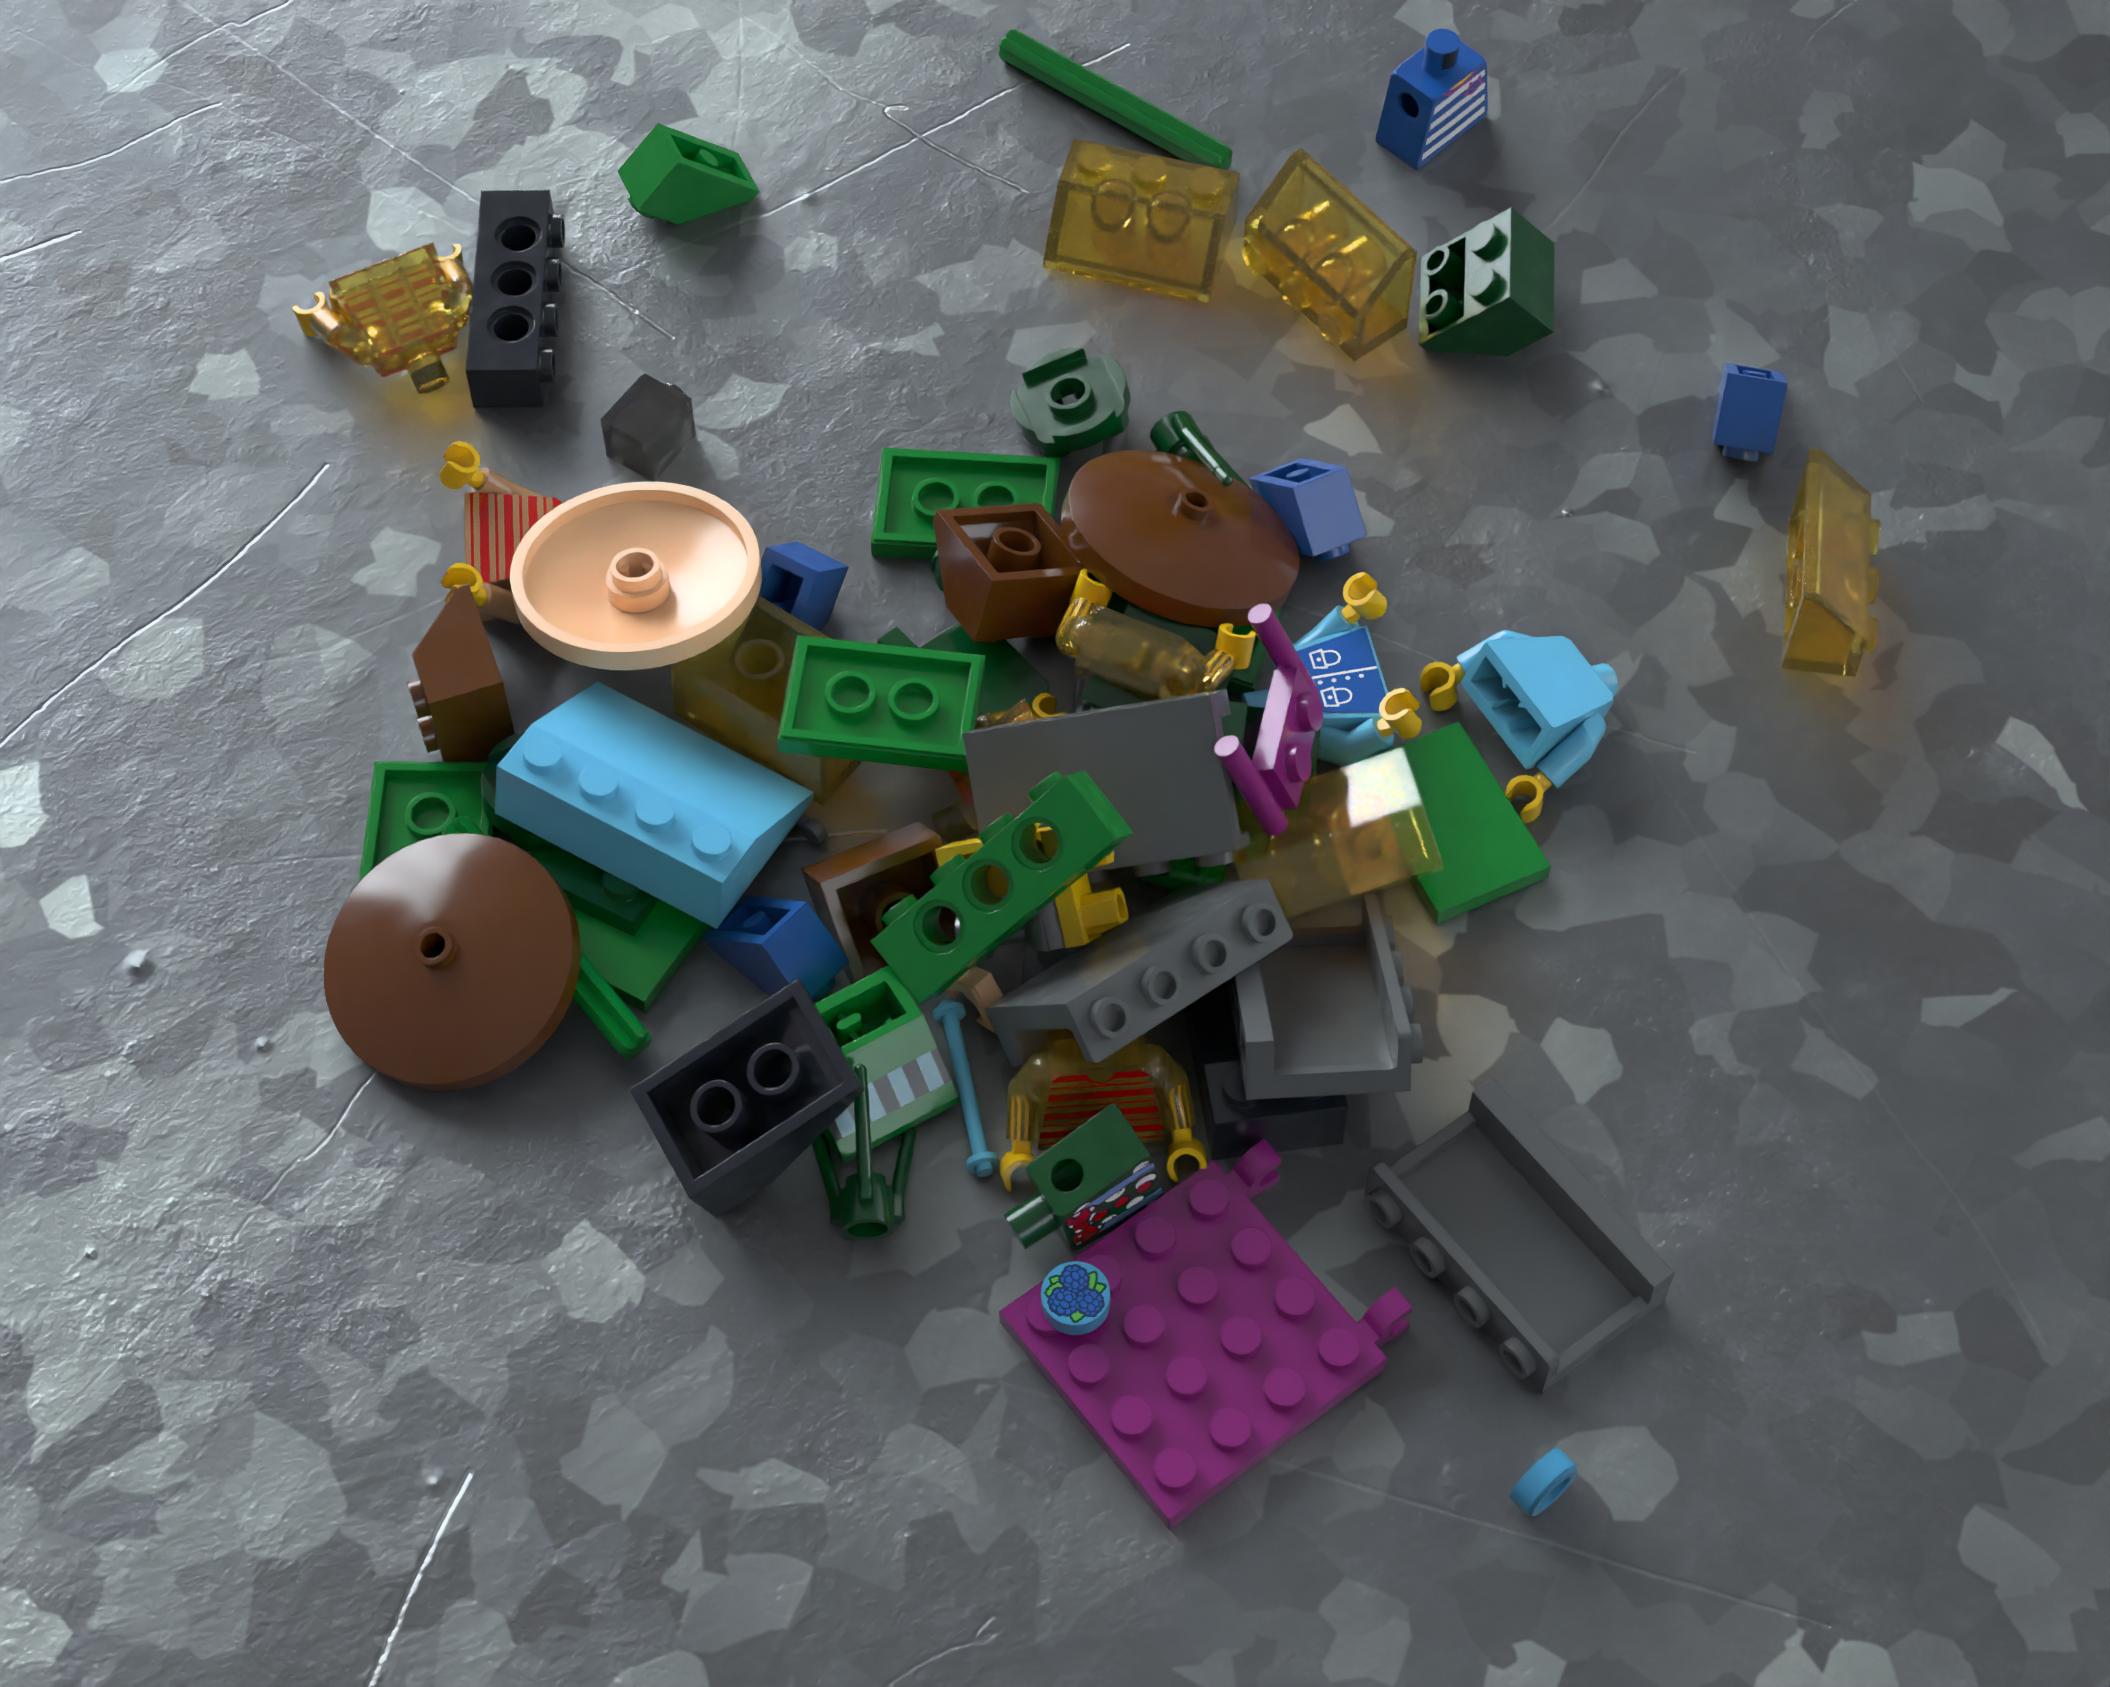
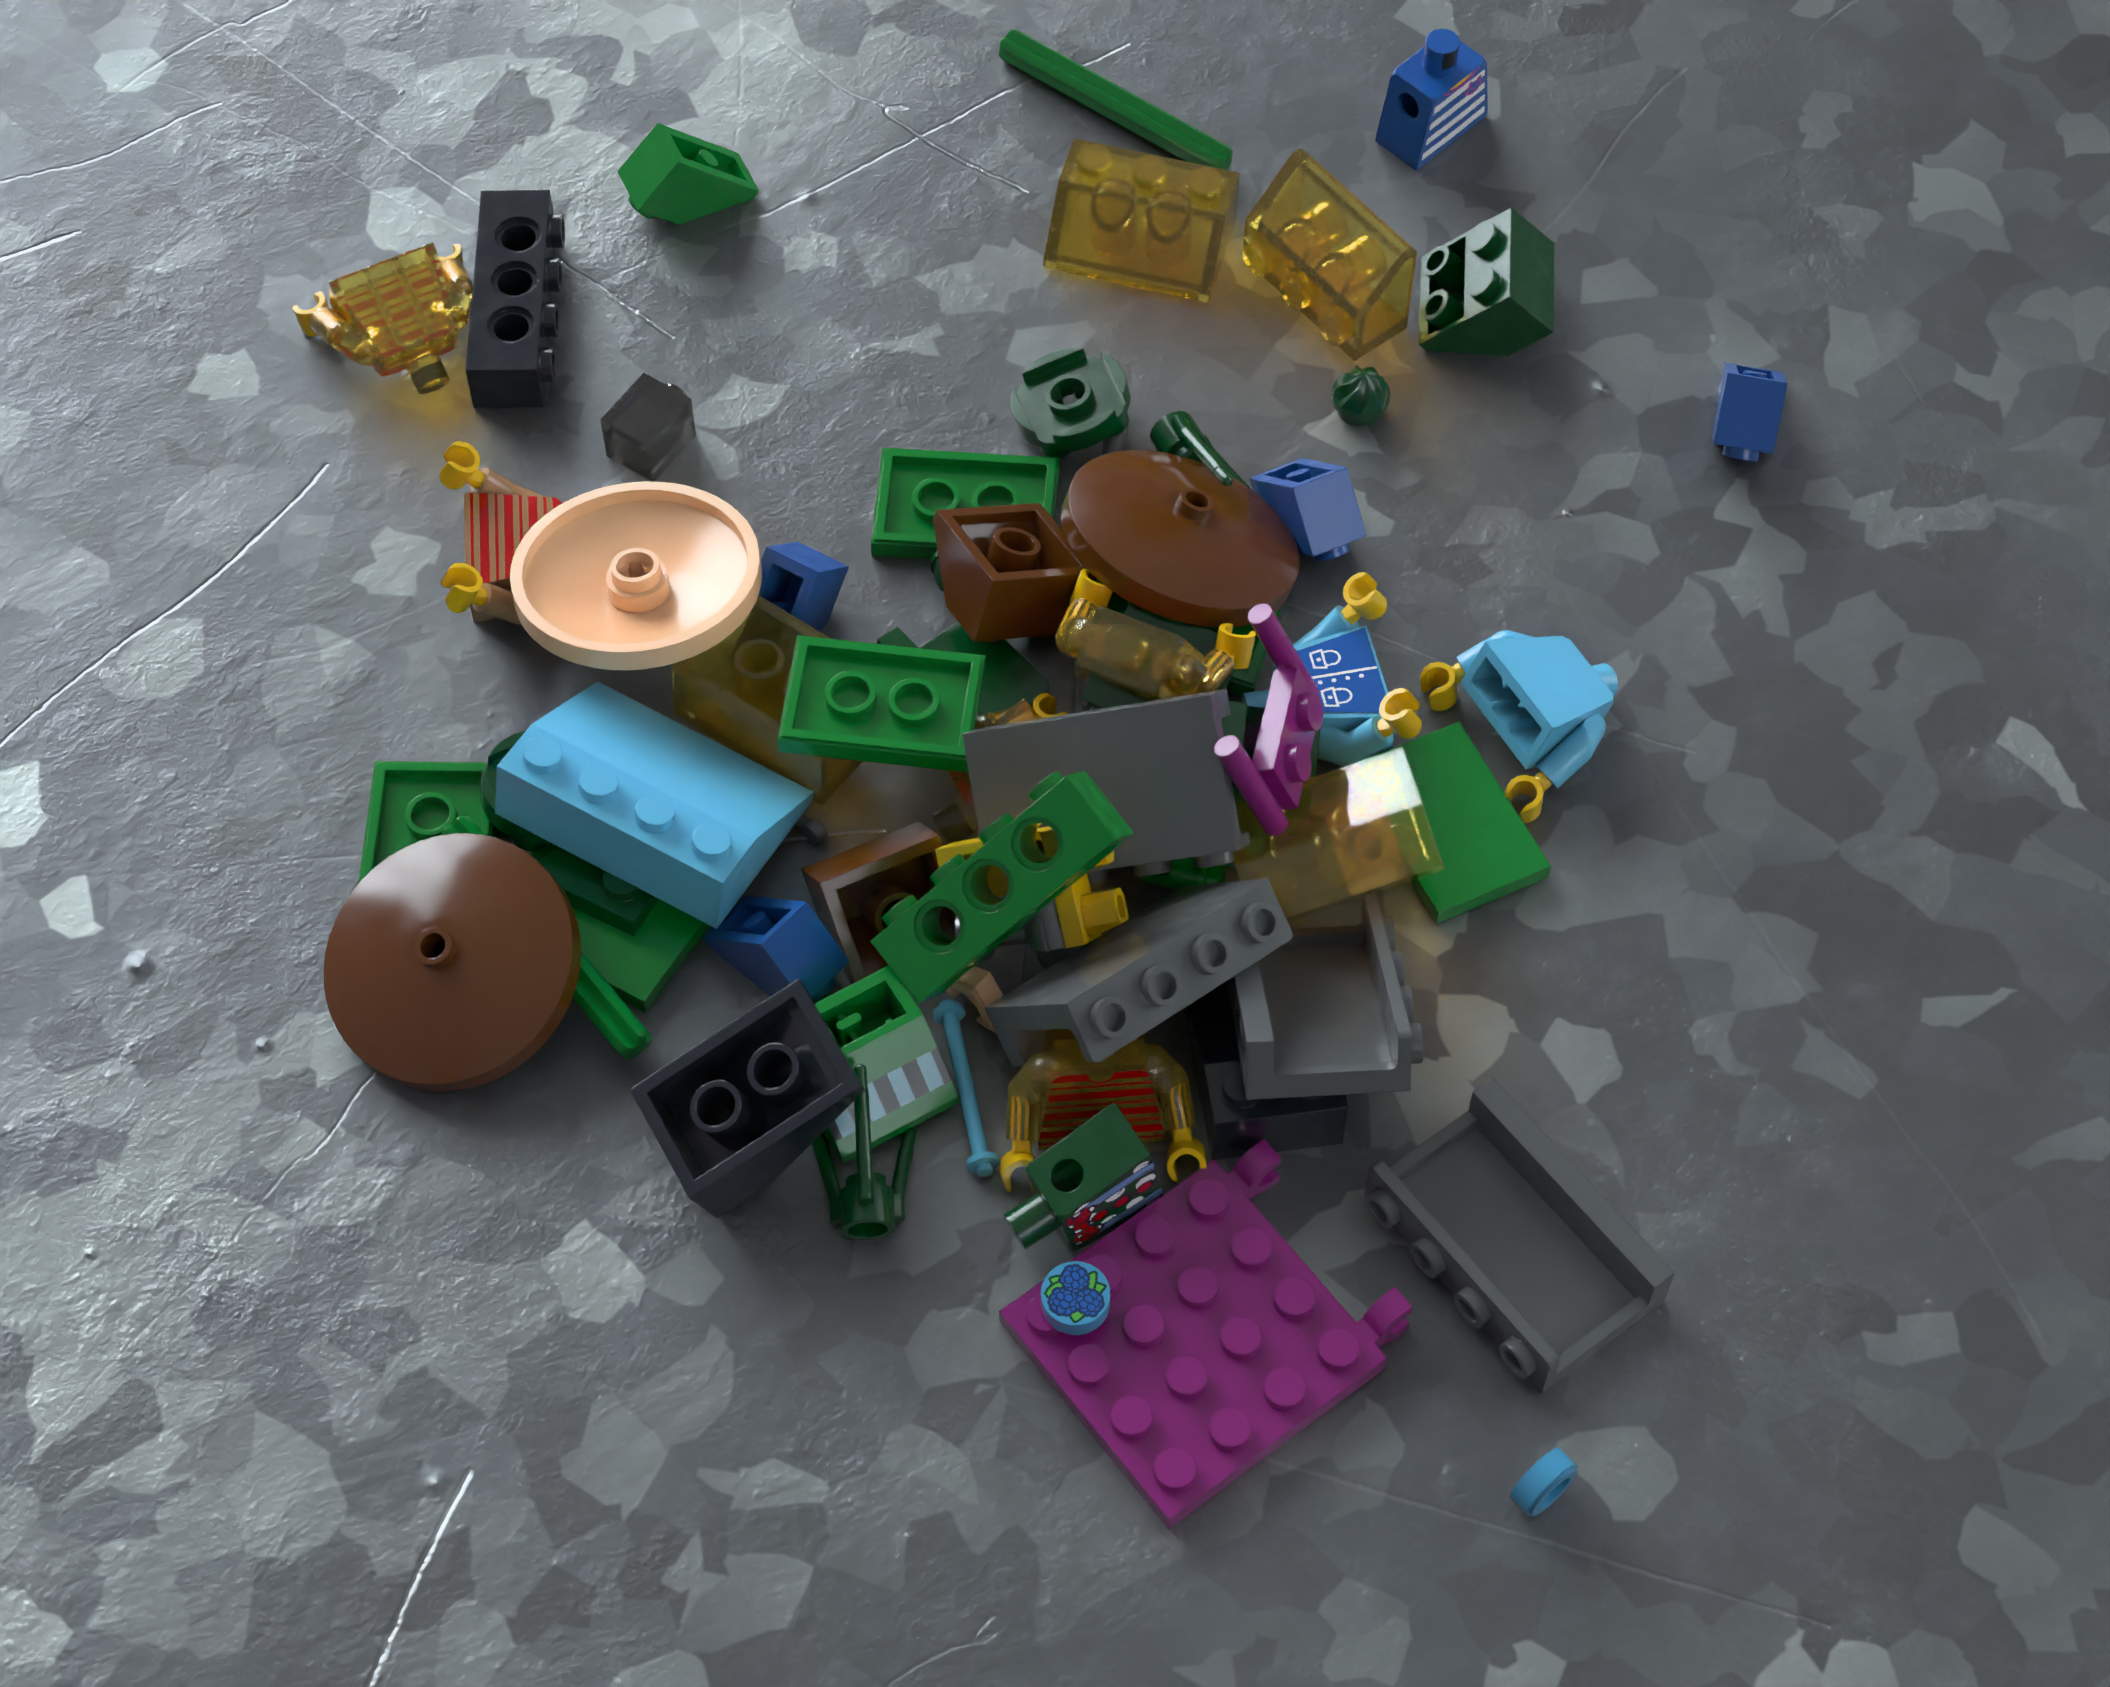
reddish brown slope [407,584,515,762] -> none
clear yellow slope [1782,448,1881,677] -> none
none -> dark green plate [1331,365,1390,426]

